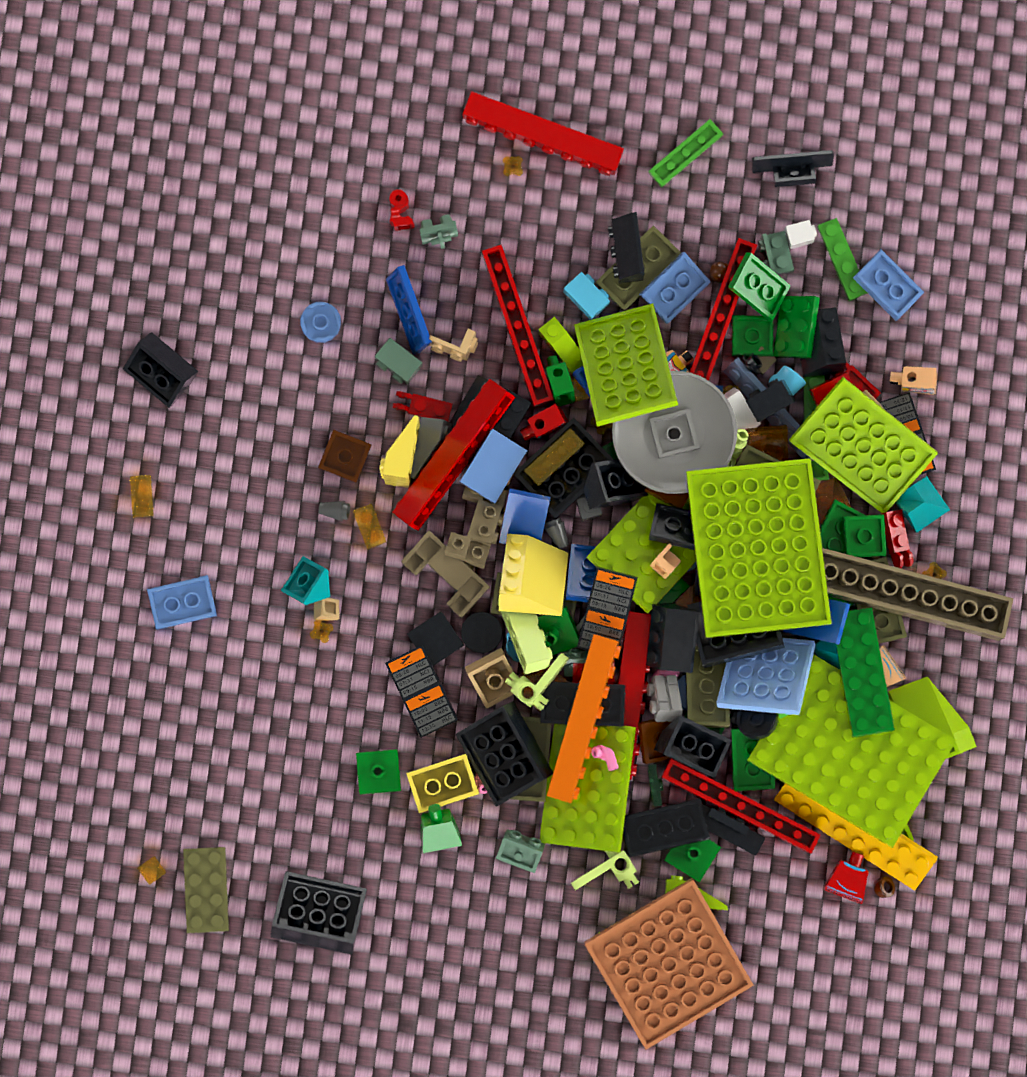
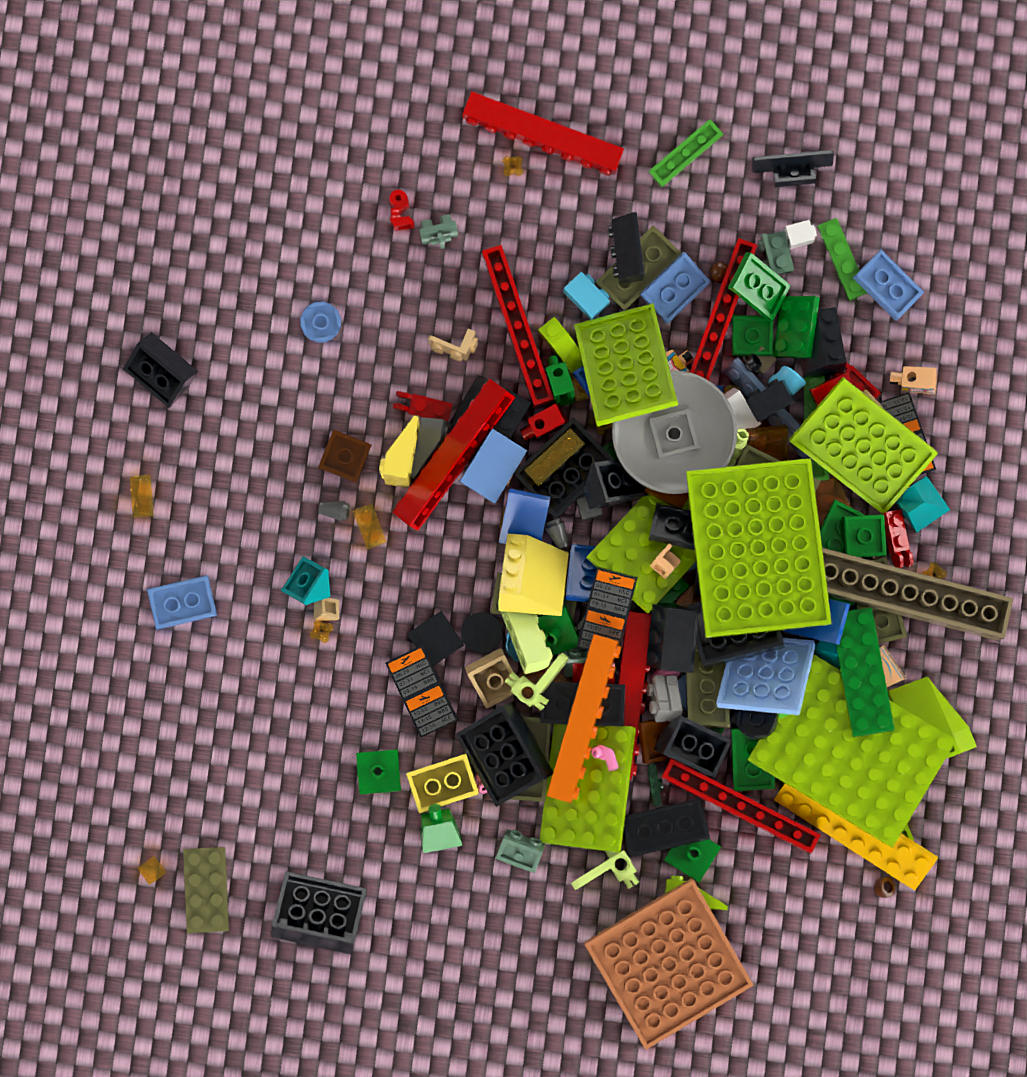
sand green brick [375,338,423,385] -> none
blue tile [386,265,432,355] -> none
dark tan bracket [401,531,490,618] -> none
dark tan bracket [445,486,508,569] -> none
black bracket [692,799,765,855] -> none
red torso [823,851,869,904] -> none

